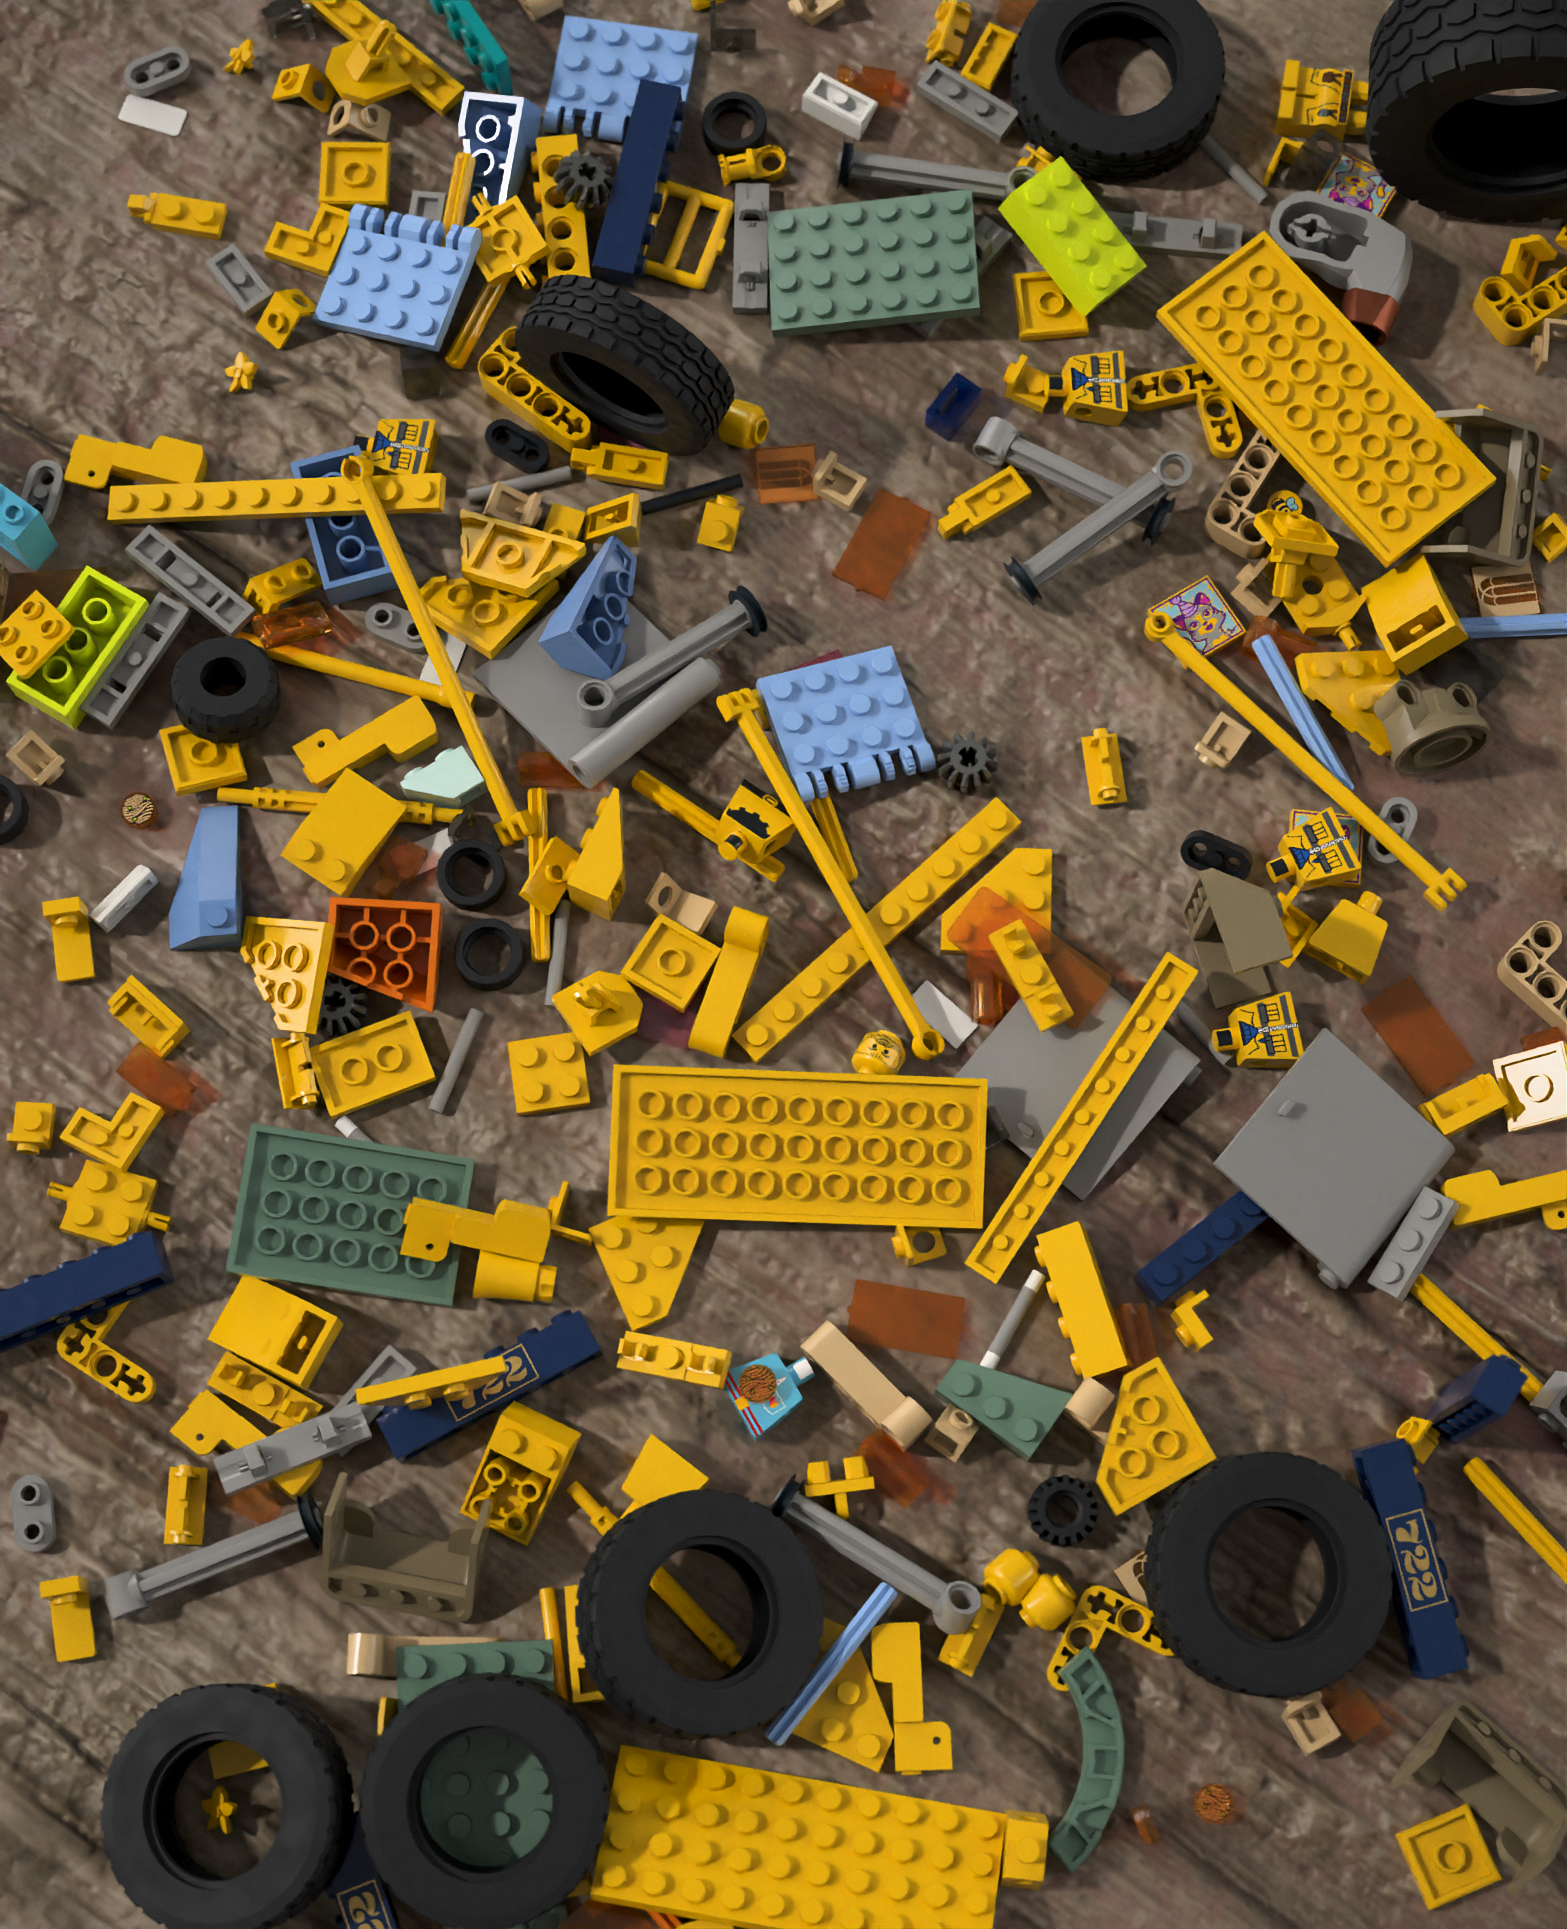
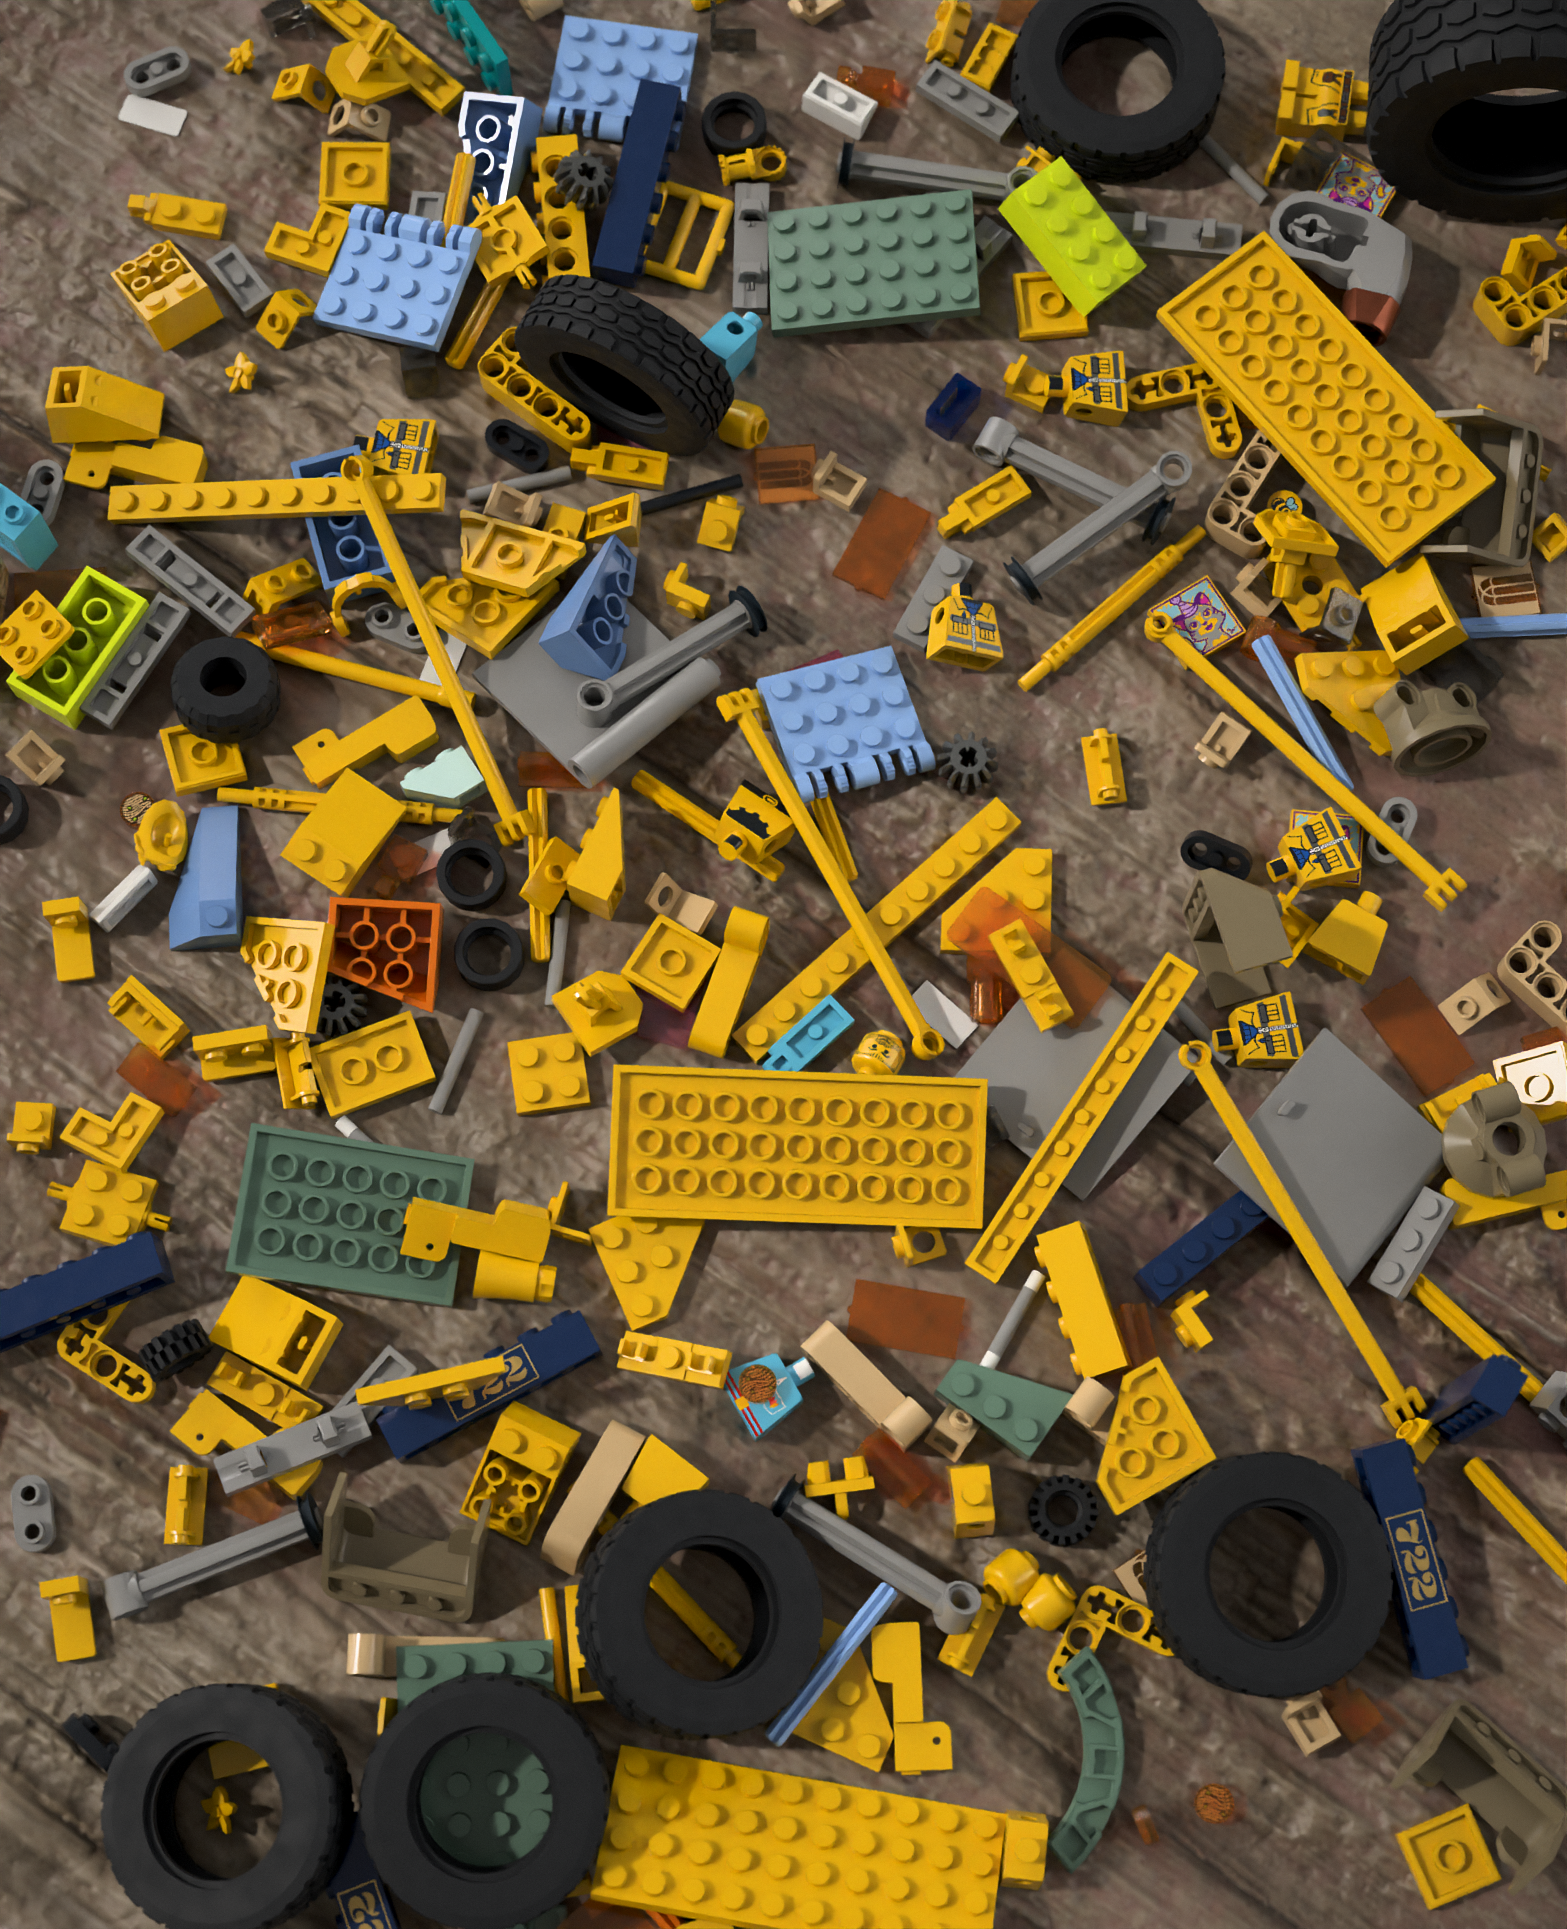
none -> yellow slope [45,366,165,444]
none -> black plate [62,1712,120,1772]
none -> yellow slope [110,239,224,352]
none -> yellow hat [134,799,188,871]
none -> black tyre [138,1319,214,1382]
none -> yellow bracket [192,1025,277,1082]
none -> yellow piece [330,572,407,638]
none -> tan beam [540,1419,647,1576]
none -> yellow bracket [663,562,711,621]
none -> medium azure torso [700,312,763,382]
none -> medium azure hinge [762,994,855,1072]
none -> light grey plate [893,545,974,653]
none -> yellow torso [926,583,1003,672]
none -> yellow torso [946,1462,995,1539]
none -> yellow axle [1017,525,1206,692]
none -> yellow hinge [1178,1040,1428,1429]
none -> clear smoke bracket [1298,586,1363,652]
none -> tan bracket [1438,972,1511,1035]
none -> dark tan piece [1441,1081,1547,1198]

